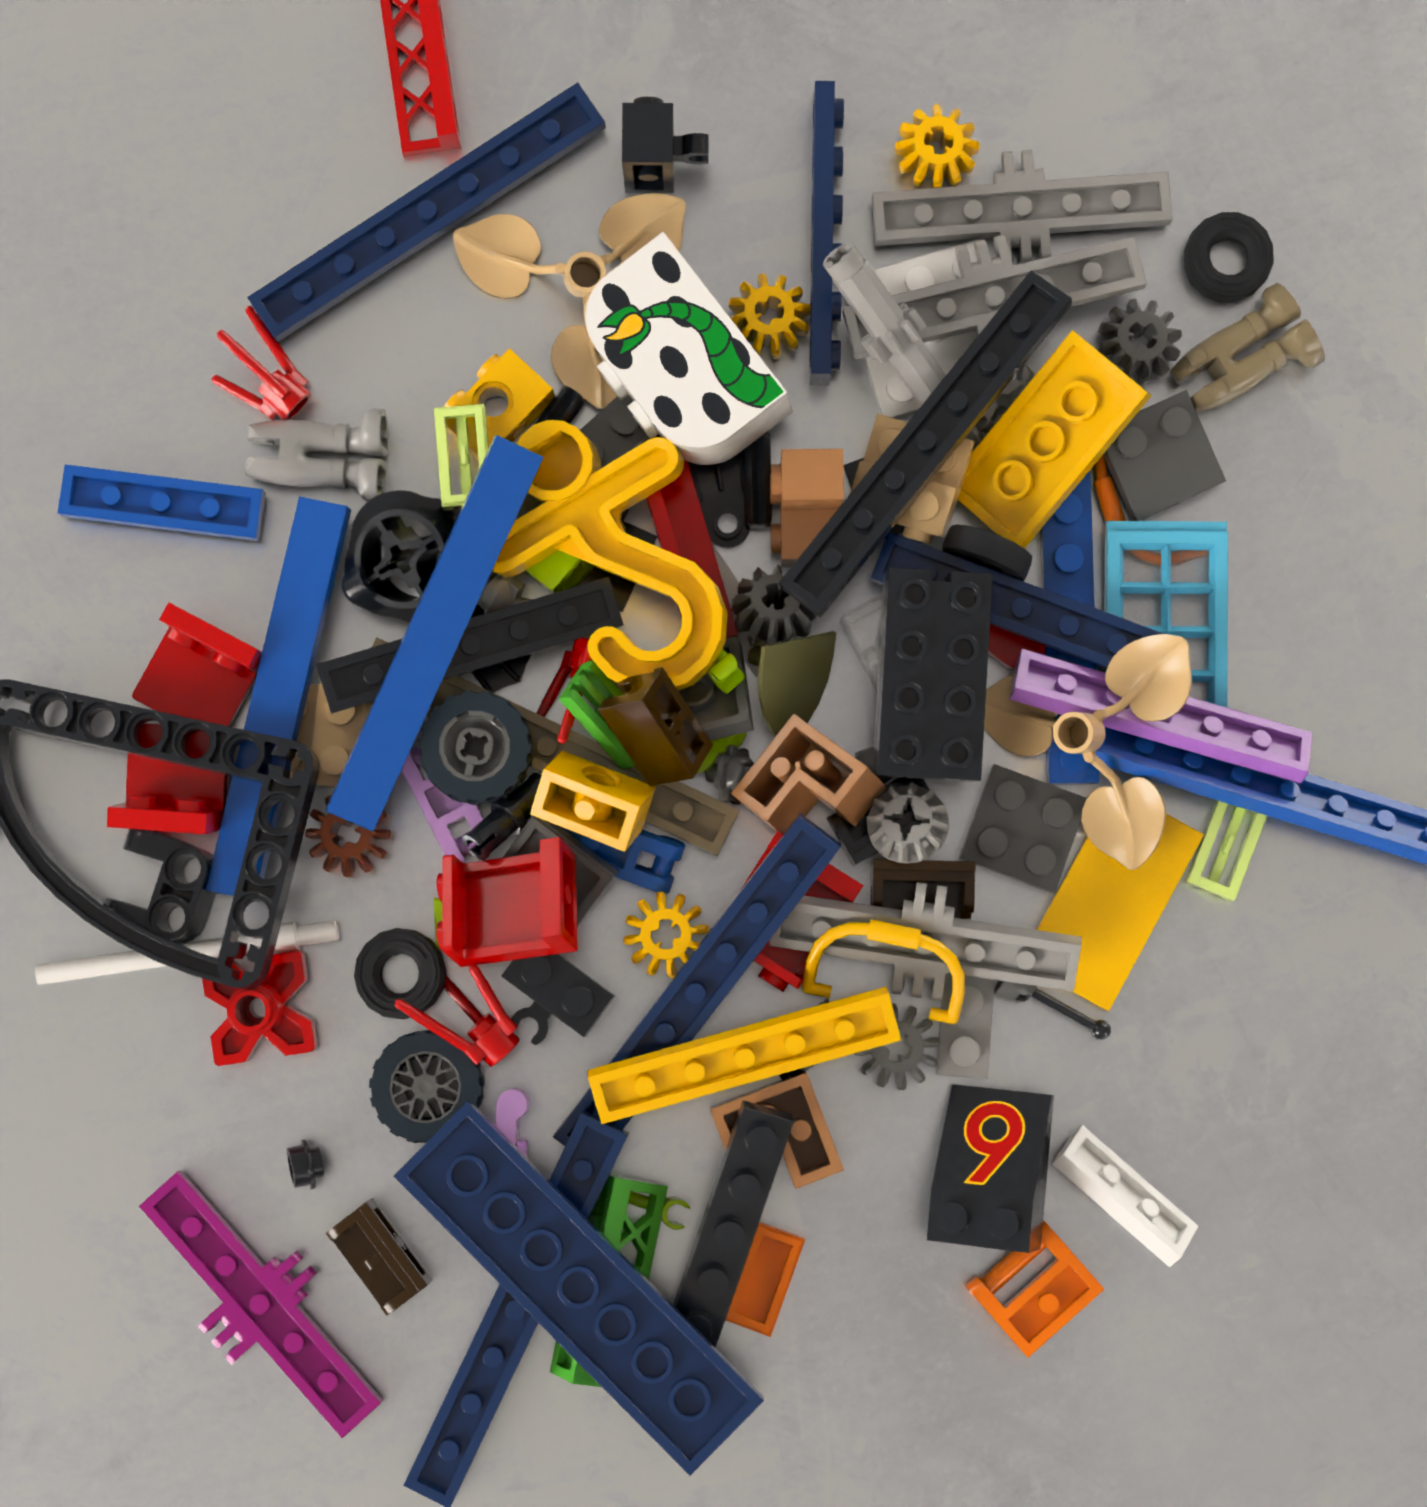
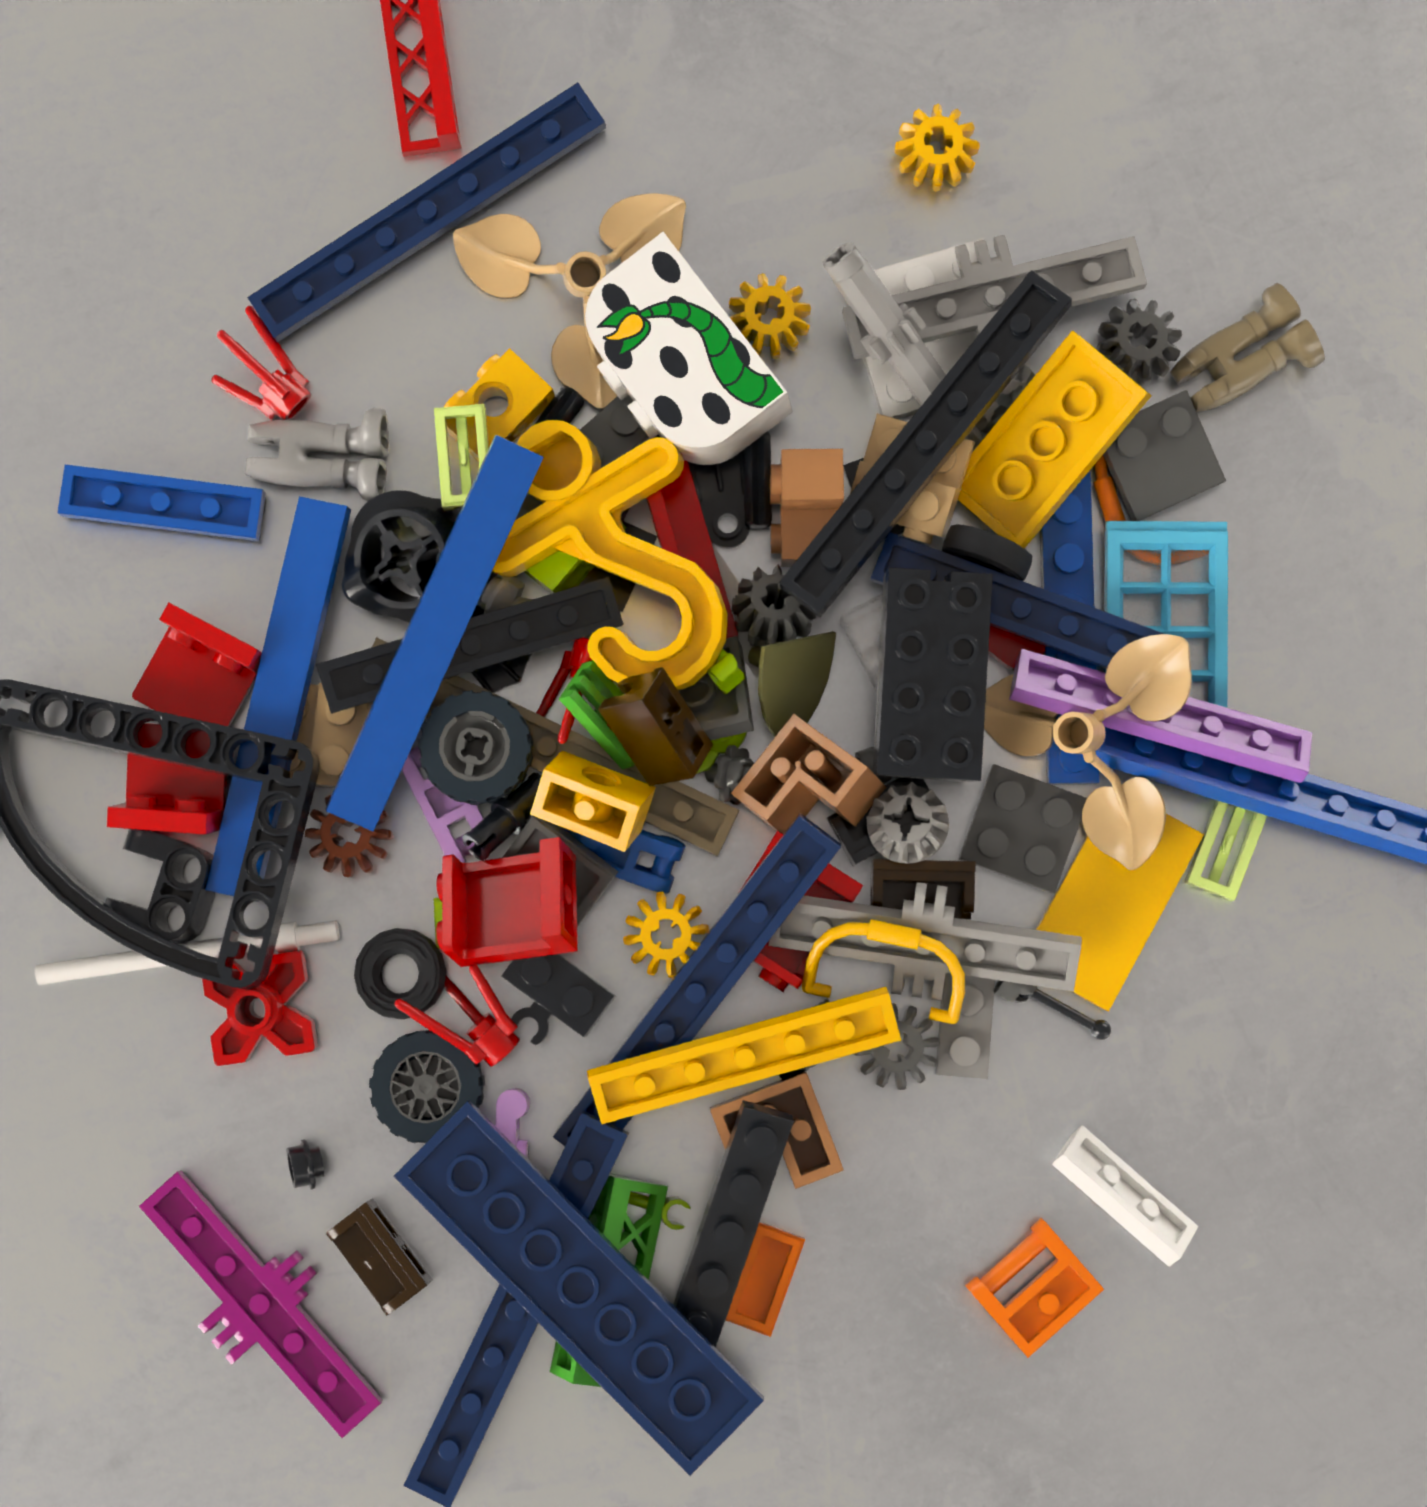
black brick [622,96,709,193] -> none
dark blue plate [809,81,844,385] -> none
light grey hinge [872,150,1173,264] -> none
black slope [927,1084,1054,1253] -> none
black tyre [1184,212,1274,302] -> none

